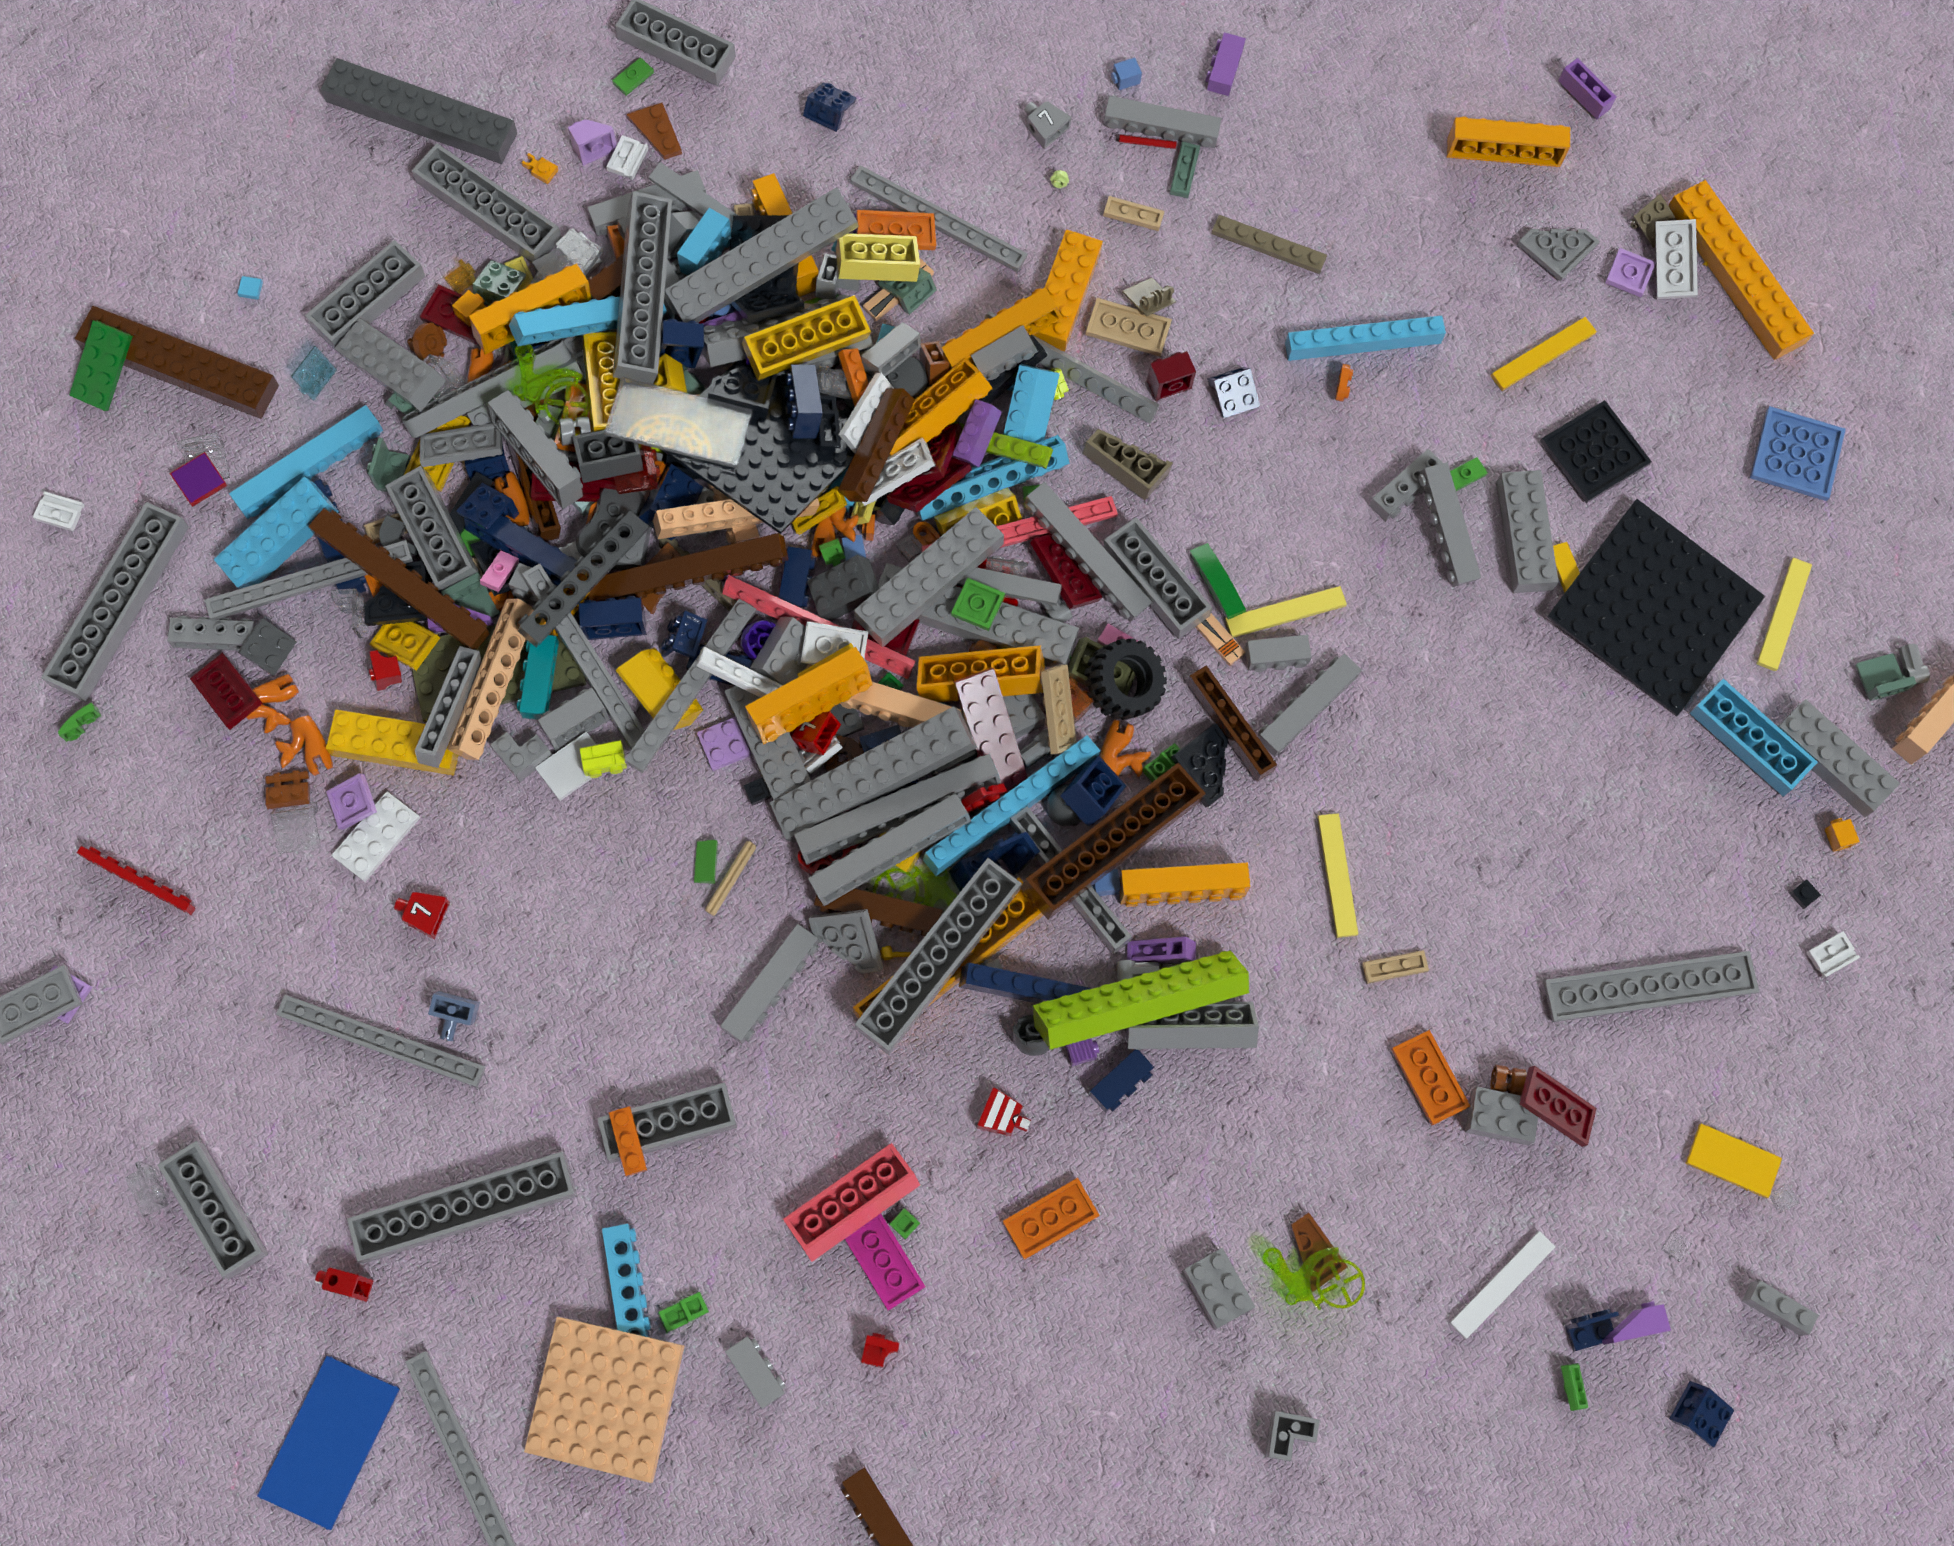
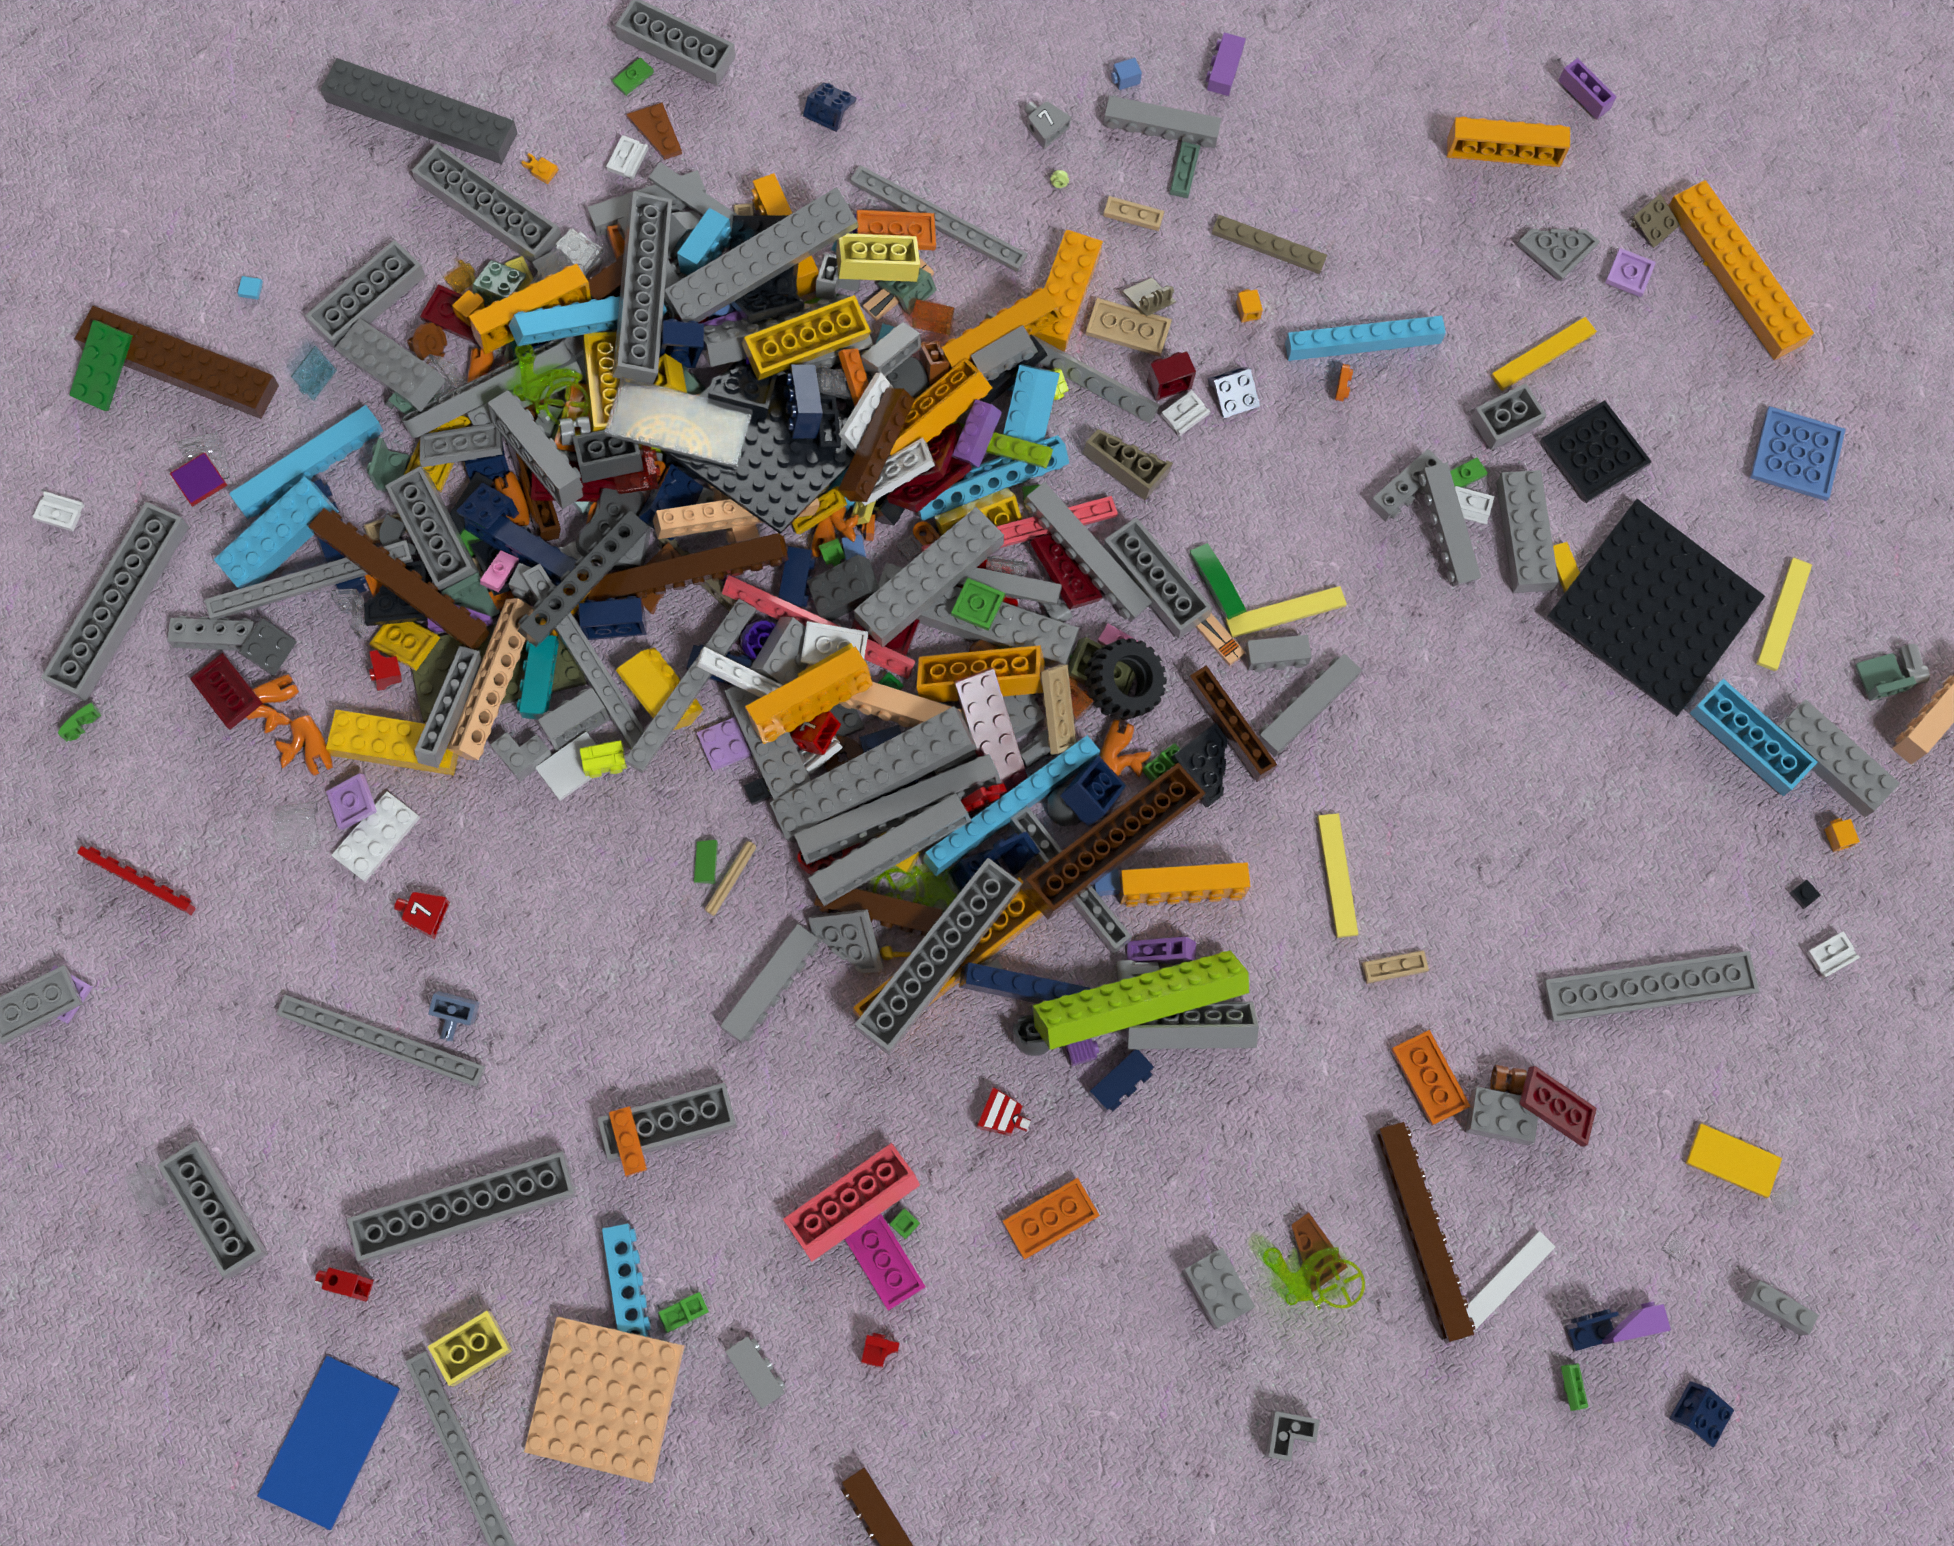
dark orange plate [265,770,310,809] -> none
lavender slope [568,119,617,166] -> none
dark blue bracket [660,611,707,659] -> none
red bar [1119,135,1177,149] -> none
white plate [1655,219,1698,299] -> none
none -> light yellow brick [427,1311,513,1387]
none -> clear orange brick [912,299,955,335]
none -> white plate [1161,390,1210,436]
none -> light orange brick [1236,289,1263,323]
none -> reddish brown brick [1376,1122,1475,1344]
none -> white plate [1455,486,1495,525]
none -> light grey brick [1471,383,1547,450]

